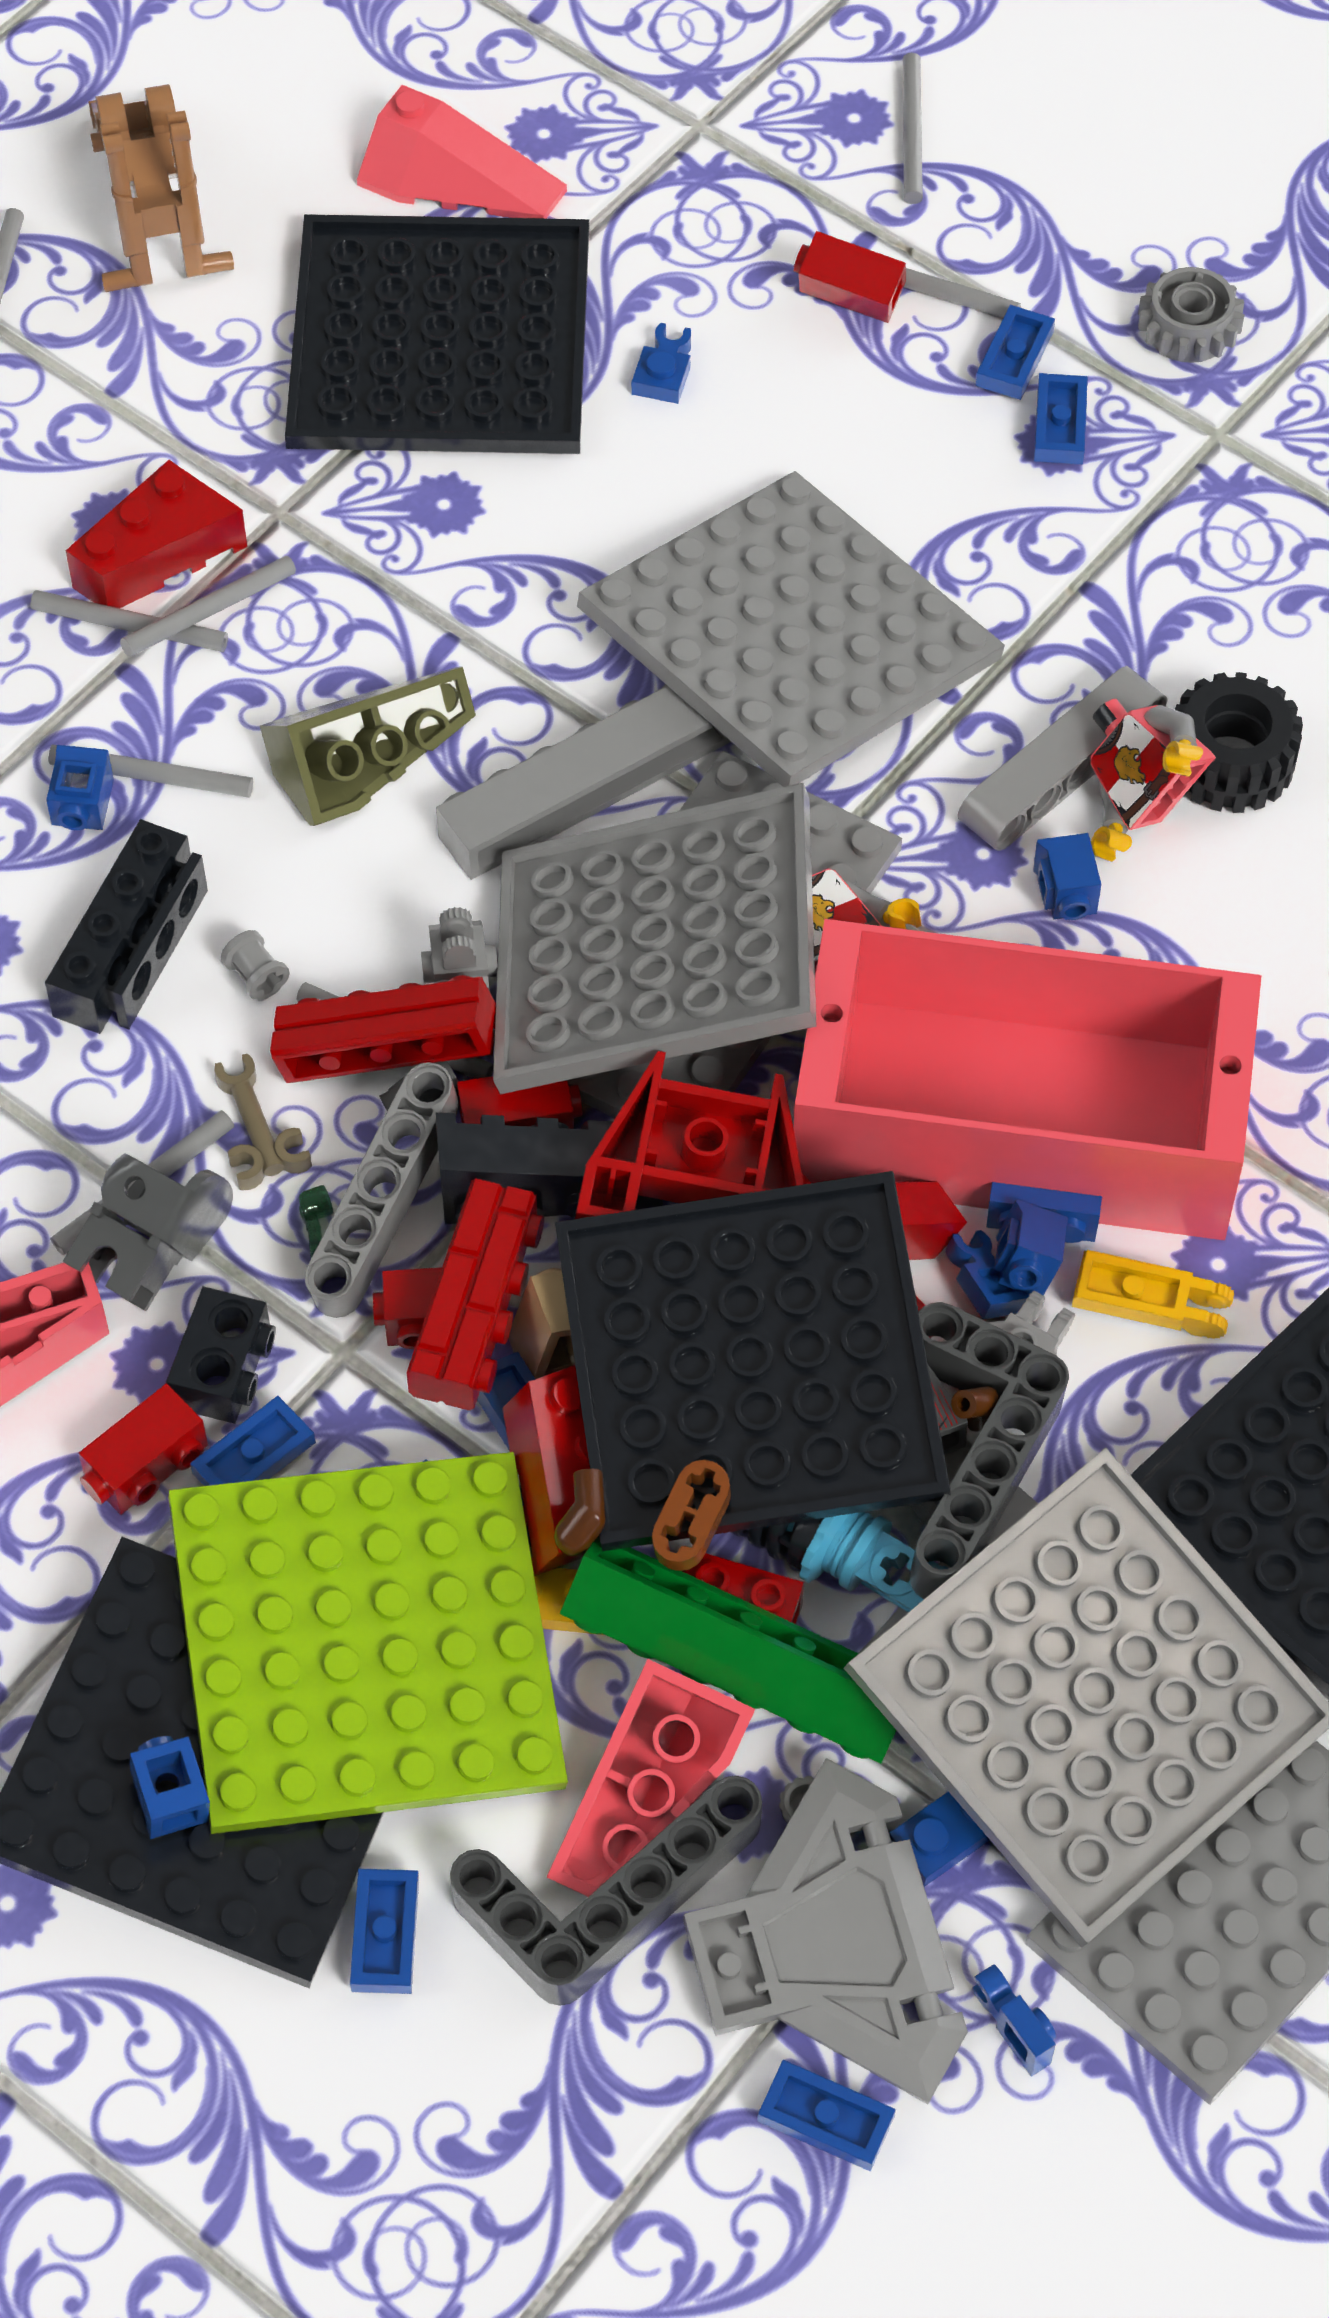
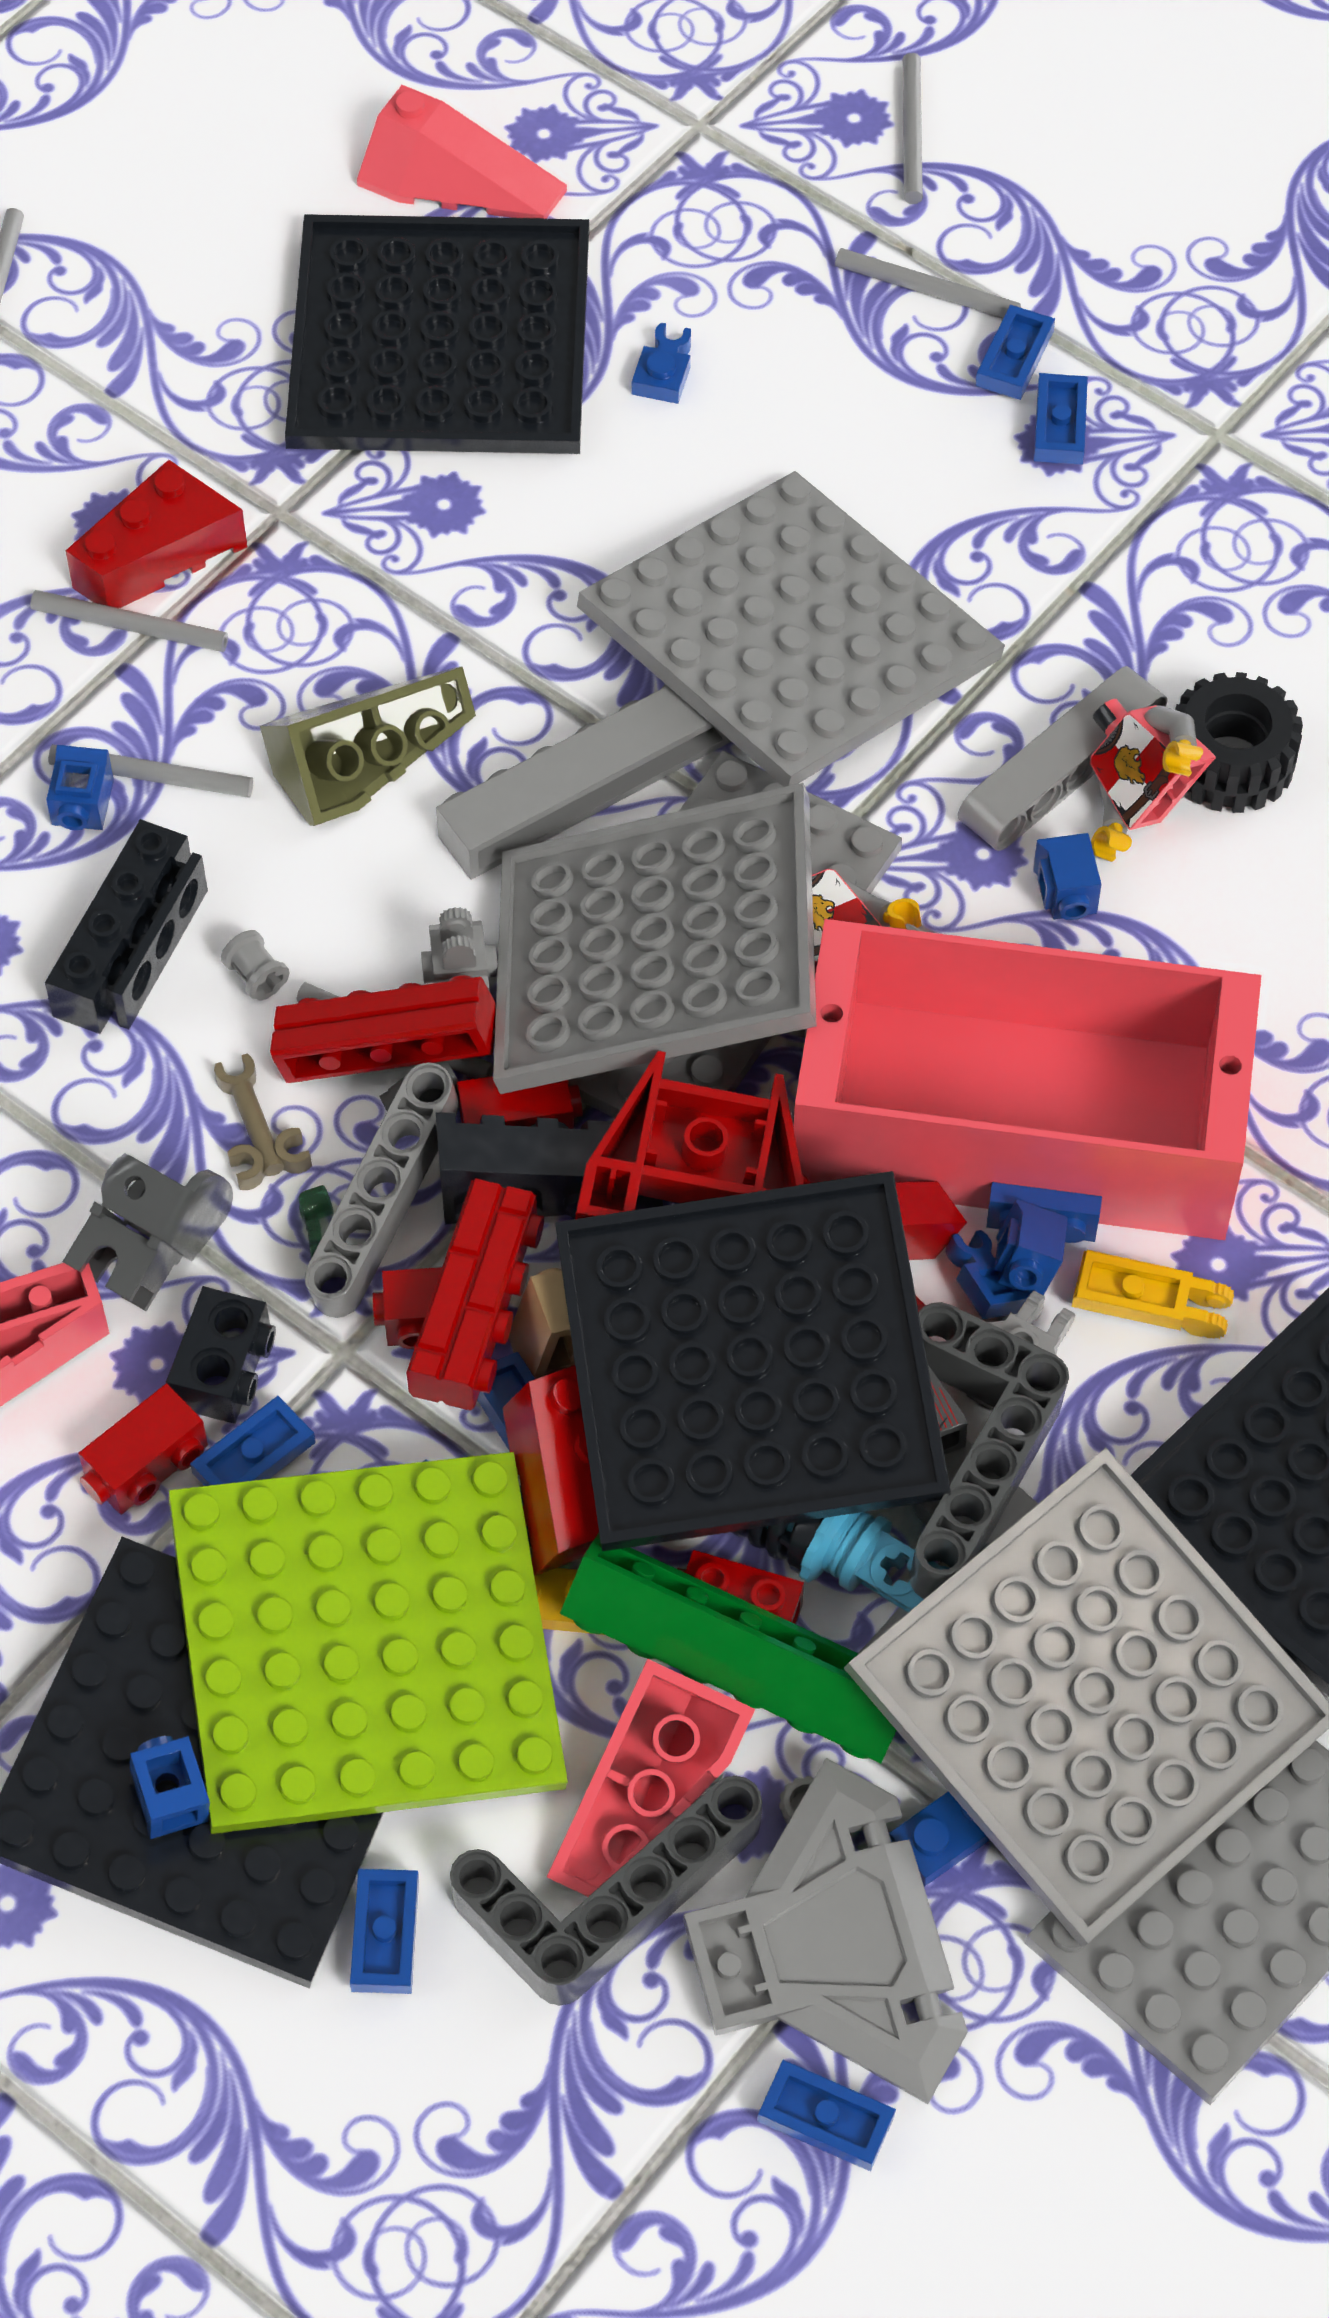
light grey piece [50,1110,234,1255] -> none
medium nougat piece [88,84,234,292] -> none
light grey bar [120,556,296,657] -> none
reddish brown arm [554,1469,606,1556] -> none
dark orange beam [652,1460,731,1571] -> none
red brick [793,231,906,324] -> none
reddish brown arm [951,1386,999,1432] -> none
blue plate [972,1964,1056,2077] -> none
light grey gear [1138,267,1245,363] -> none

